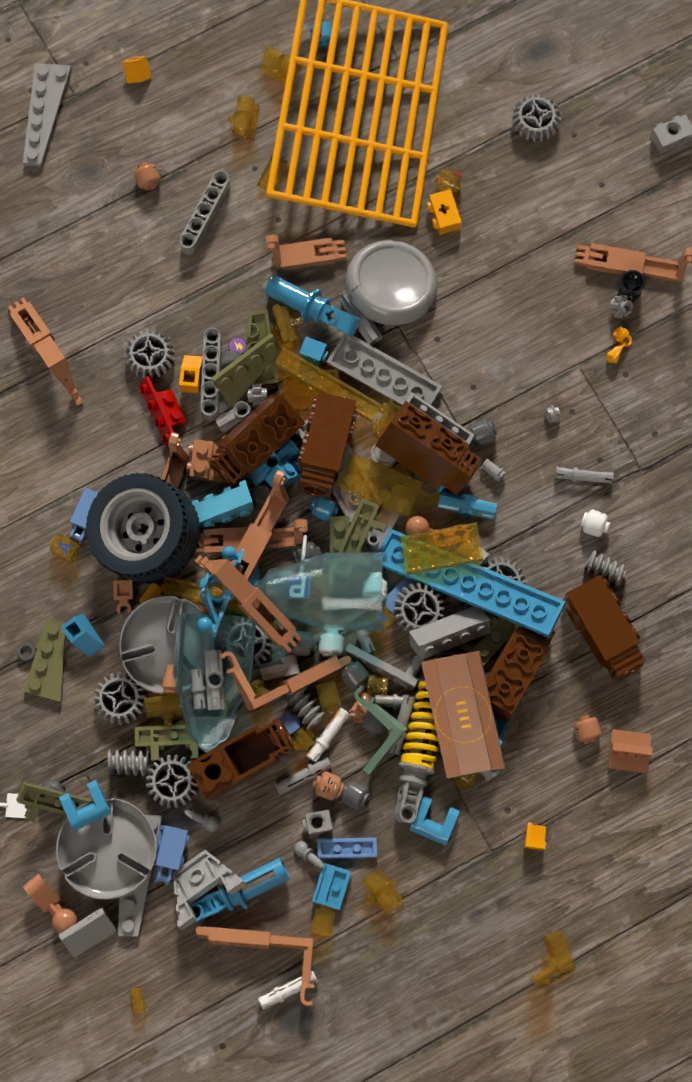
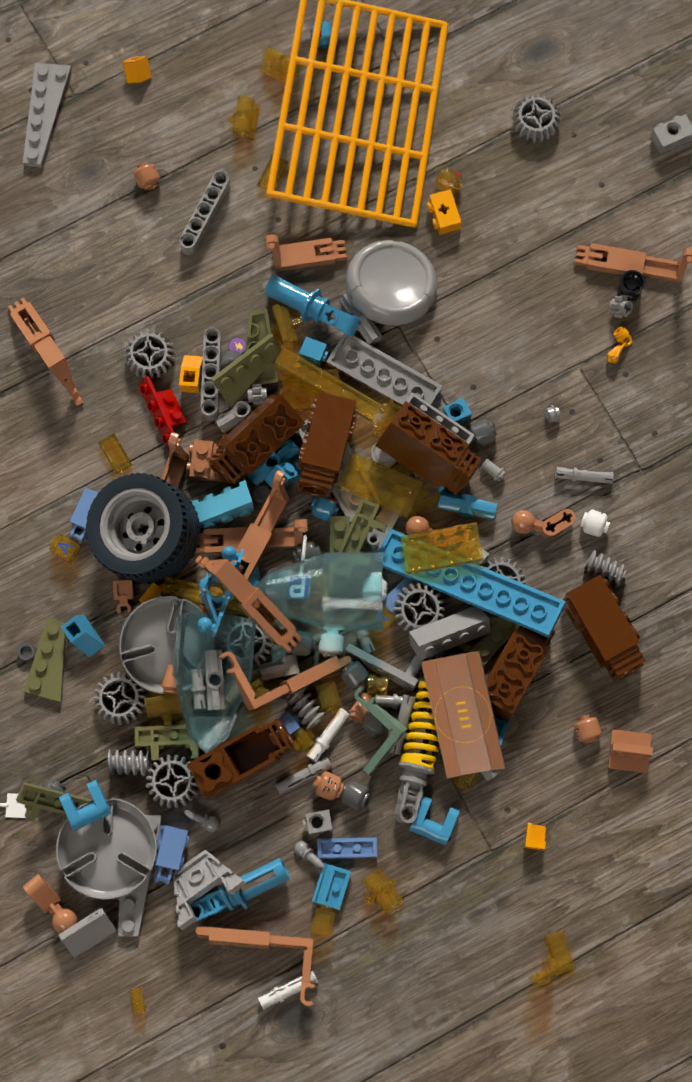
none -> clear yellow tile [98,433,133,474]
none -> dark azure brick [442,397,472,425]
none -> nougat beam [511,509,576,538]

